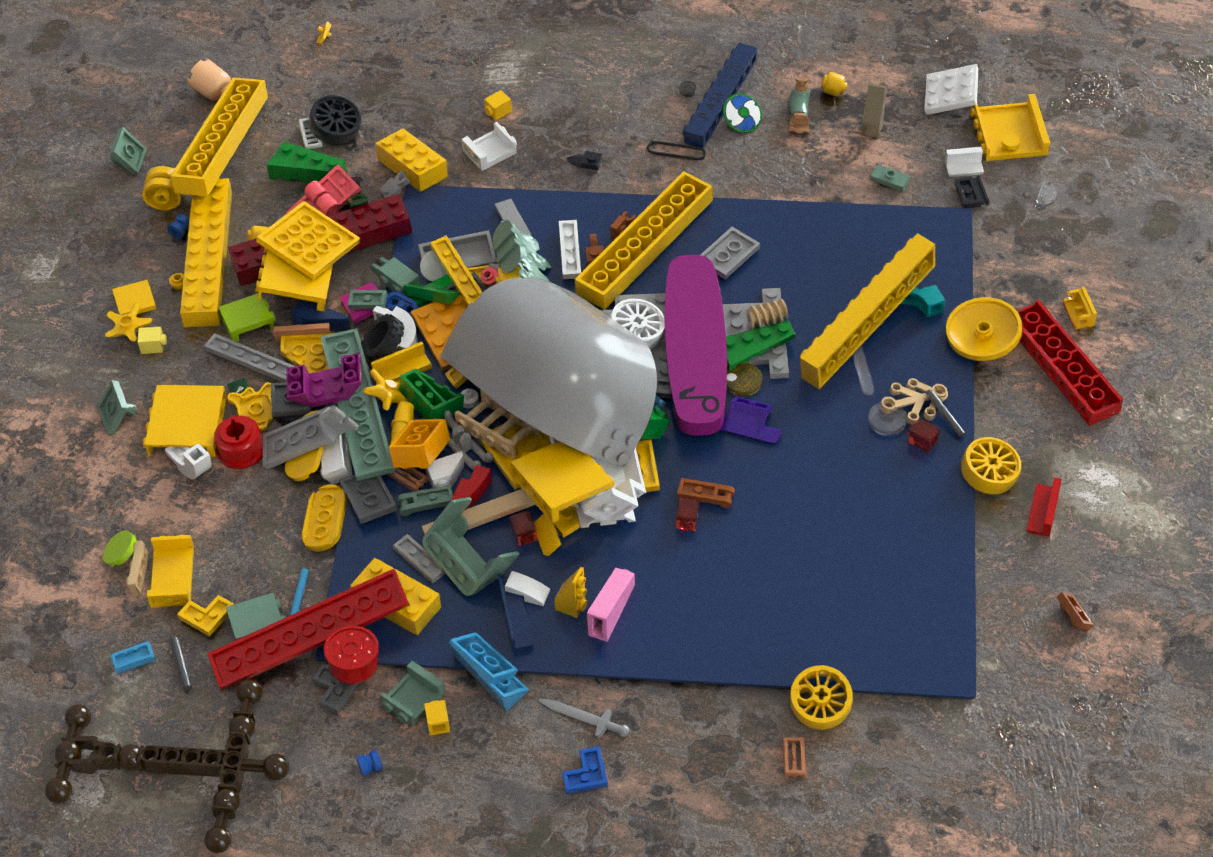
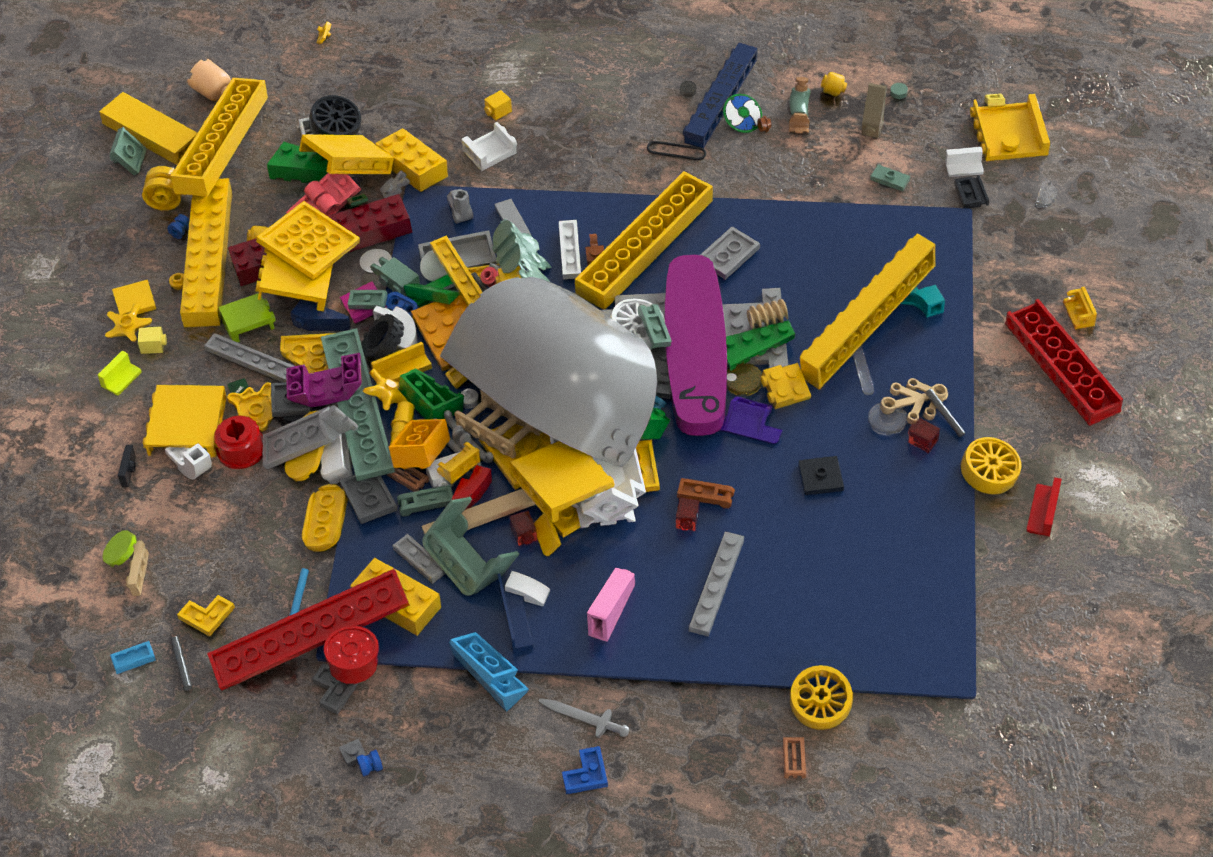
dark brown piece [45,679,289,854] -> none
sand green tile [97,380,136,434] -> none
yellow panel [147,535,194,608] -> none
sand green brick [226,593,285,640] -> none
nougat tile [273,323,331,343] -> none
sand green panel [380,661,445,727] -> none
yellow brick [424,700,450,735] -> none
yellow slope [554,567,587,618] -> none
black plate [567,151,603,171] -> none
dark orange plate [610,211,636,240] -> none
white plate [924,64,978,115] -> none
yellow dish [946,297,1022,361] -> none
dark orange plate [1057,592,1094,631] -> none
none -> neon yellow panel [98,351,142,396]
none -> yellow brick [99,92,197,165]
none -> black plate [118,445,136,487]
none -> yellow panel [299,134,394,174]
none -> flat silver plate [339,739,366,767]
none -> white sticker [360,249,392,273]
none -> yellow hinge [437,442,480,484]
none -> light grey piece [447,189,473,224]
none -> sand green plate [638,304,672,348]
none -> light grey plate [689,532,744,637]
none -> dark orange plate [757,116,772,133]
none -> yellow plate [760,363,811,409]
none -> black plate [798,456,844,495]
none -> sand green tile [890,83,908,99]
none -> light yellow tile [985,94,1005,106]

